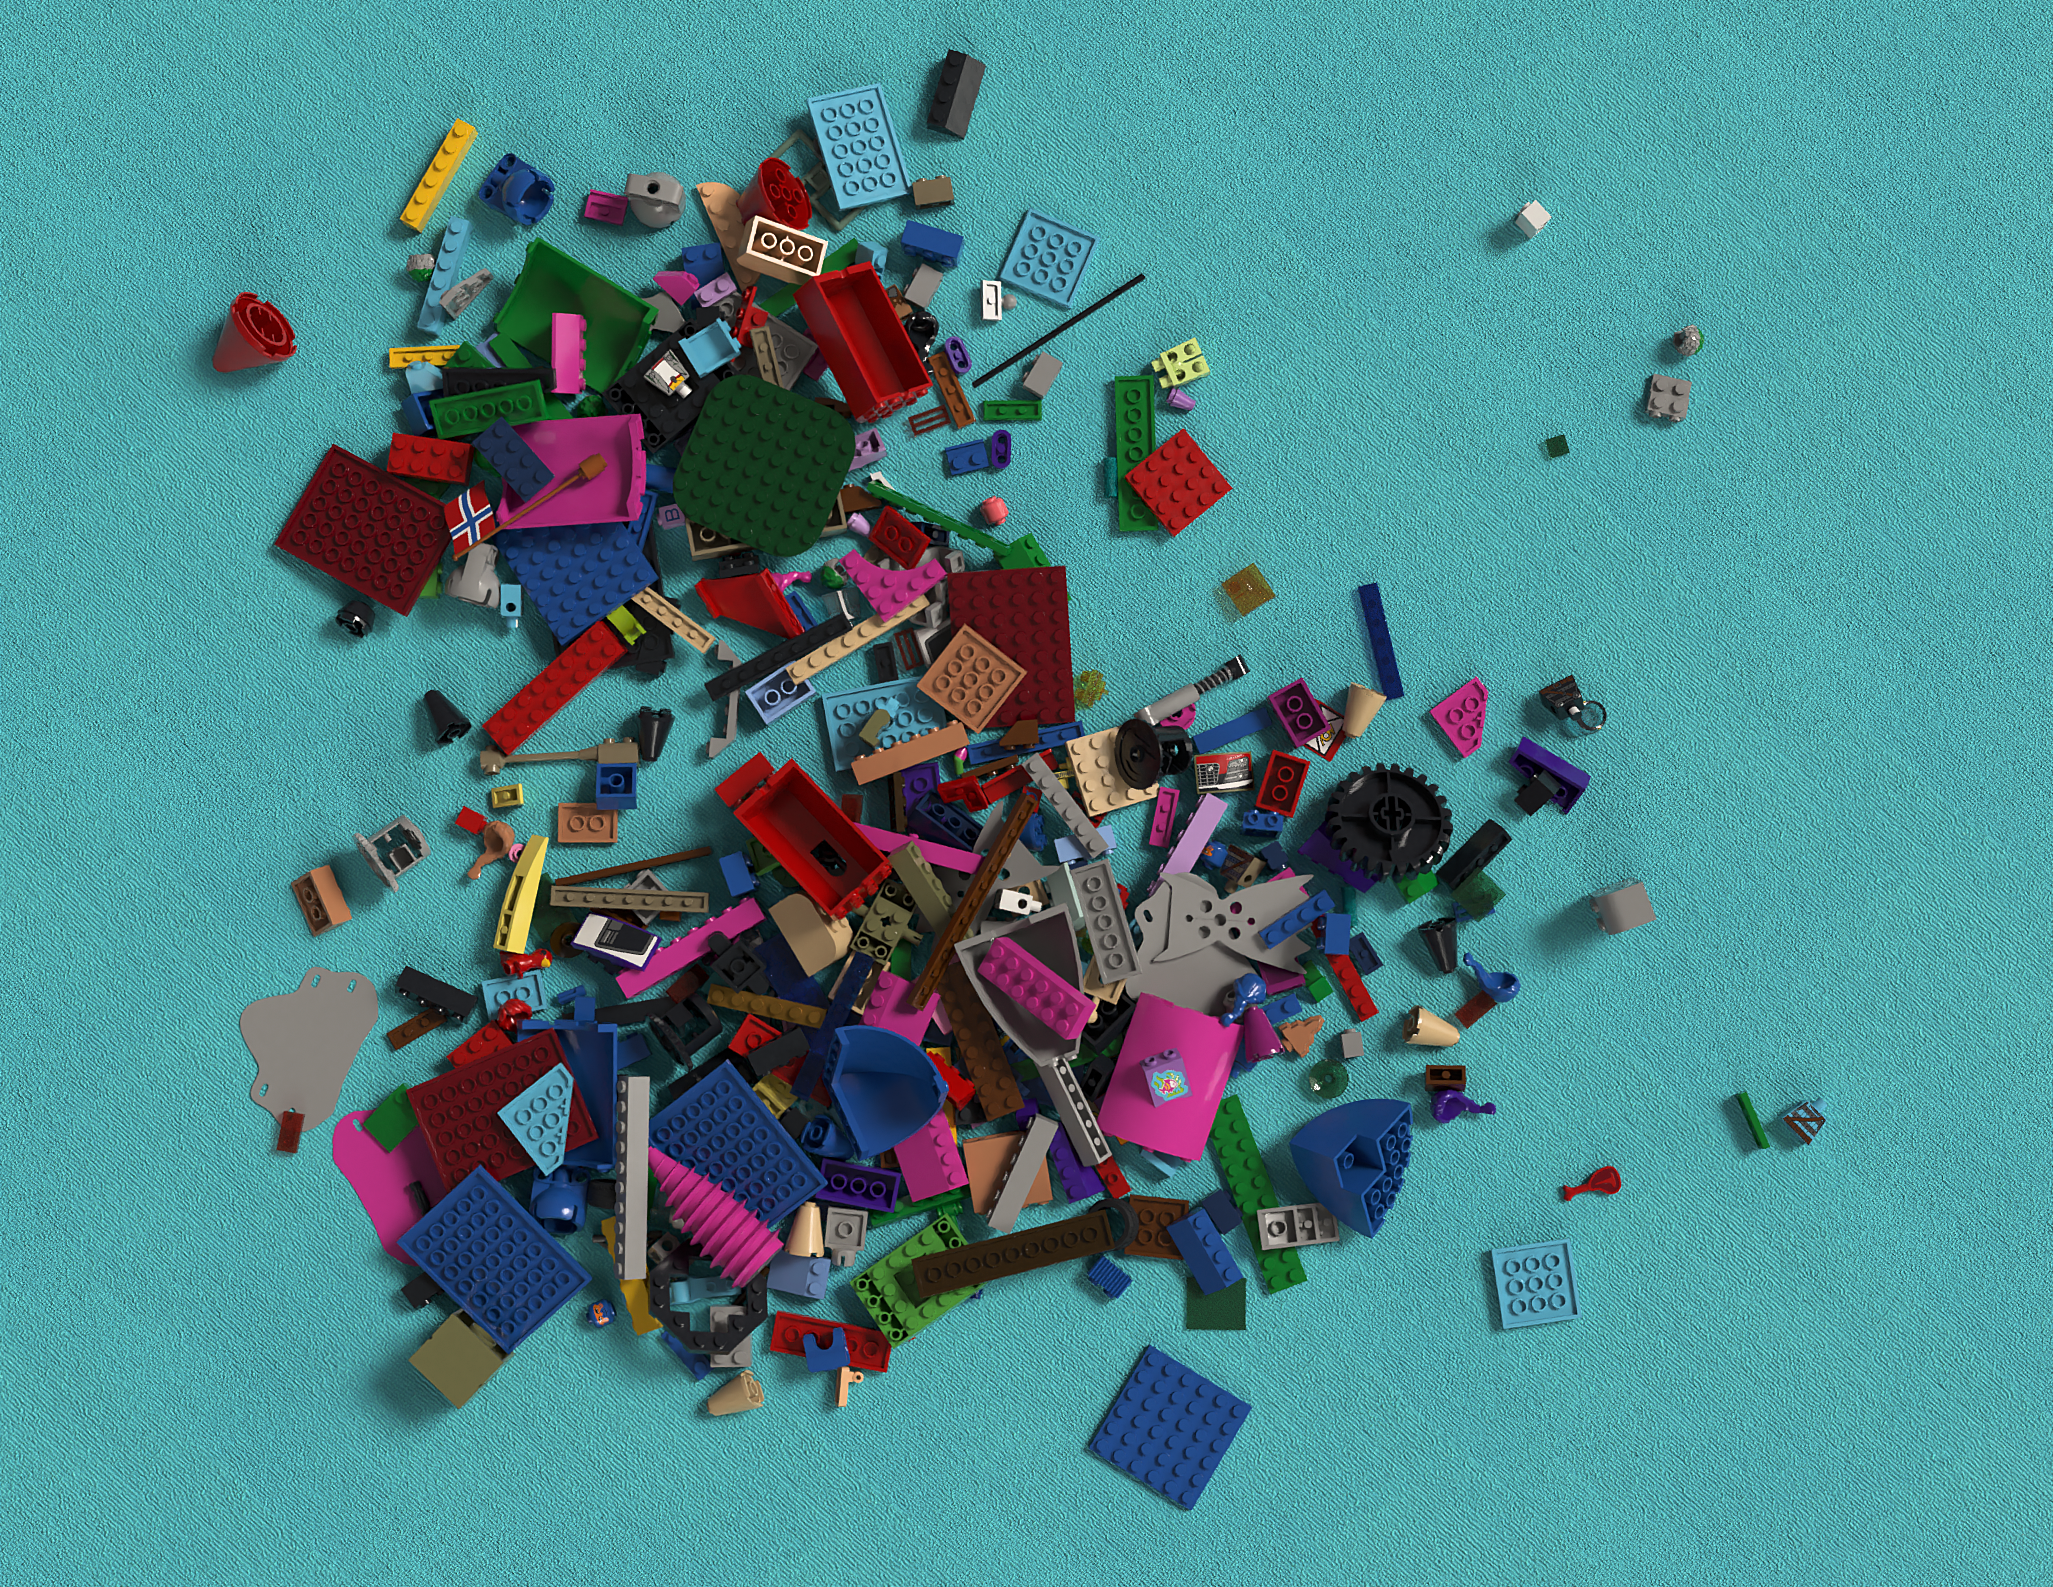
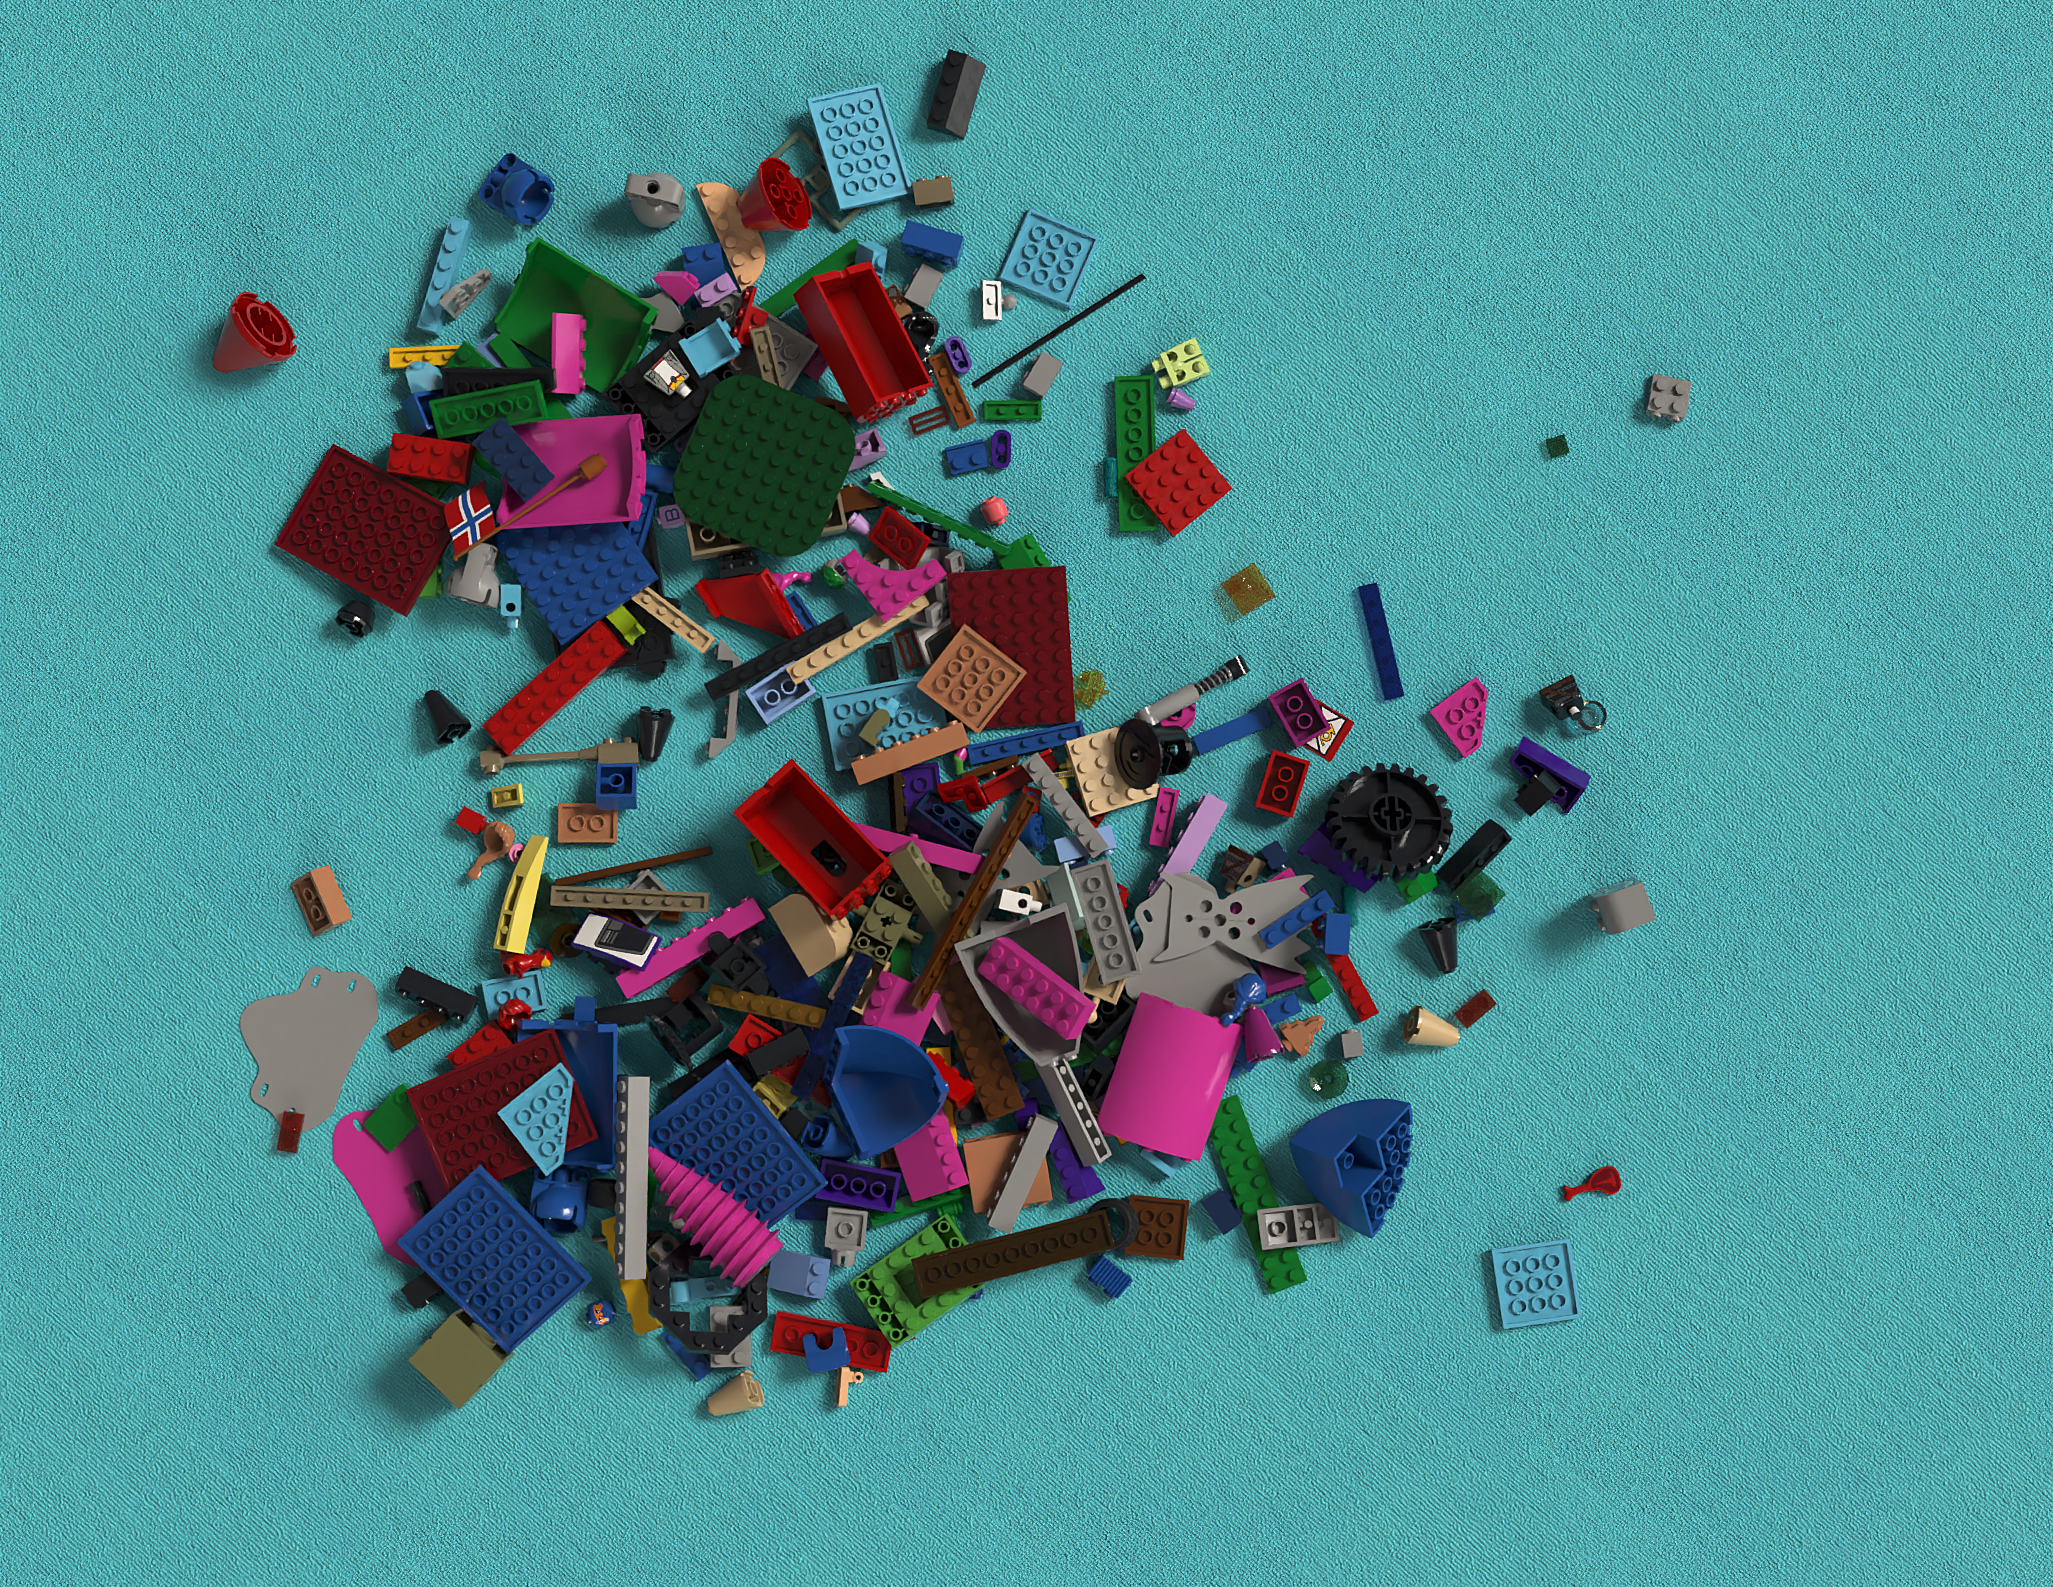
light grey piece [352,815,431,894] -> none
yellow brick [400,118,478,233] -> none
light grey piece [406,254,436,283] -> none
blue piece [557,984,587,1005] -> none
green piece [577,395,608,418] -> none
dark pink plate [584,189,629,226] -> none
blue brick [617,1031,653,1071] -> none
red brick [714,752,777,810] -> none
blue brick [719,851,761,898] -> none
light nougat brick [737,215,828,285] -> none
tan cone [784,1201,824,1257] -> none
clear light blue torso [821,585,862,627] -> none
clear red plate [841,794,863,824] -> none
reddish brown slope [999,720,1039,750] -> none
blue plate [1089,1345,1252,1510] -> none
red plate [1095,1155,1132,1198] -> none
panel [1140,1048,1192,1108] -> none
blue slope [1166,1206,1243,1296] -> none
clear green piece [1186,1277,1247,1330] -> none
slope [1193,751,1255,795] -> none
blue head [1199,840,1228,870] -> none
blue plate [1240,810,1284,839] -> none
tan cone [1342,682,1387,739] -> none
dark blue plate [1349,932,1383,976] -> none
reddish brown brick [1425,1065,1466,1092] -> none
dark purple hair [1430,1089,1496,1124] -> none
blue hair [1463,952,1521,1003] -> none
white brick [1515,200,1551,239] -> none
light grey piece [1673,324,1704,357] -> none
green tile [1735,1091,1770,1149] -> none
torso [1778,1097,1828,1146] -> none

